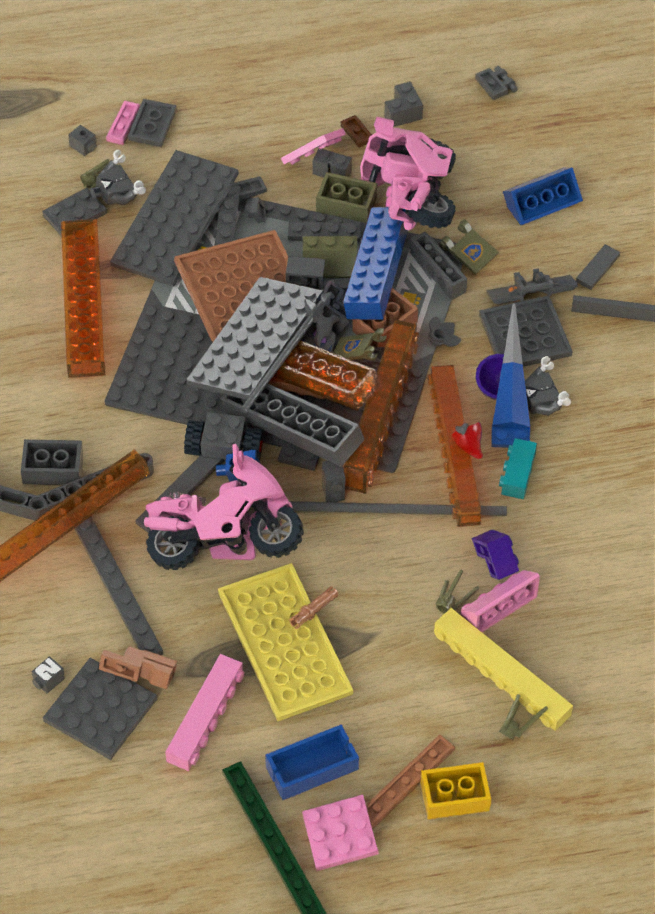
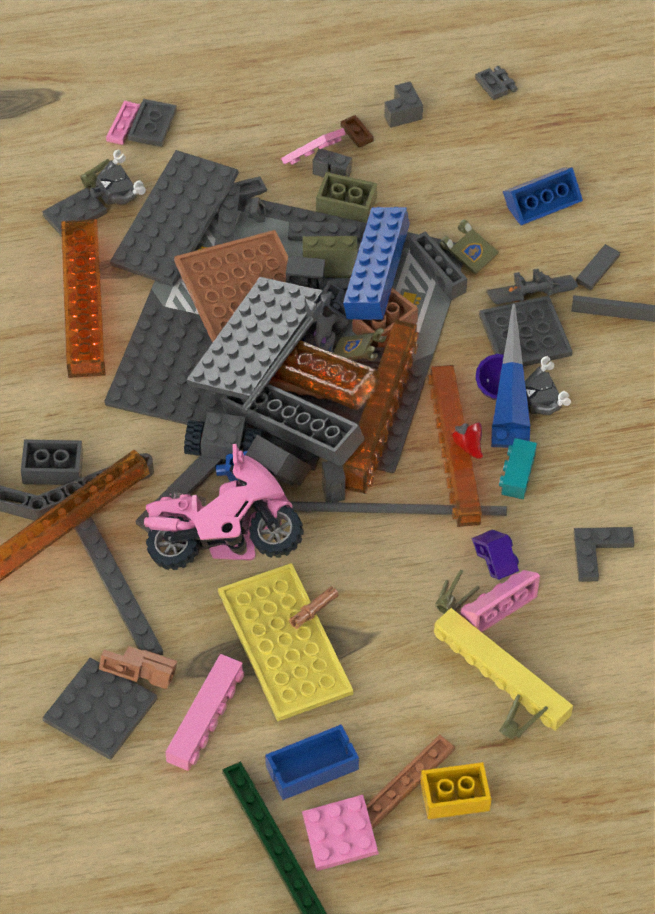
dark grey brick [31,656,65,694] -> none
dark grey brick [68,125,97,156] -> none
bright pink piece [360,116,456,230] -> none
dark grey plate [428,316,461,347] -> none
none -> dark grey brick [246,435,312,486]
none -> dark grey plate [573,527,634,582]

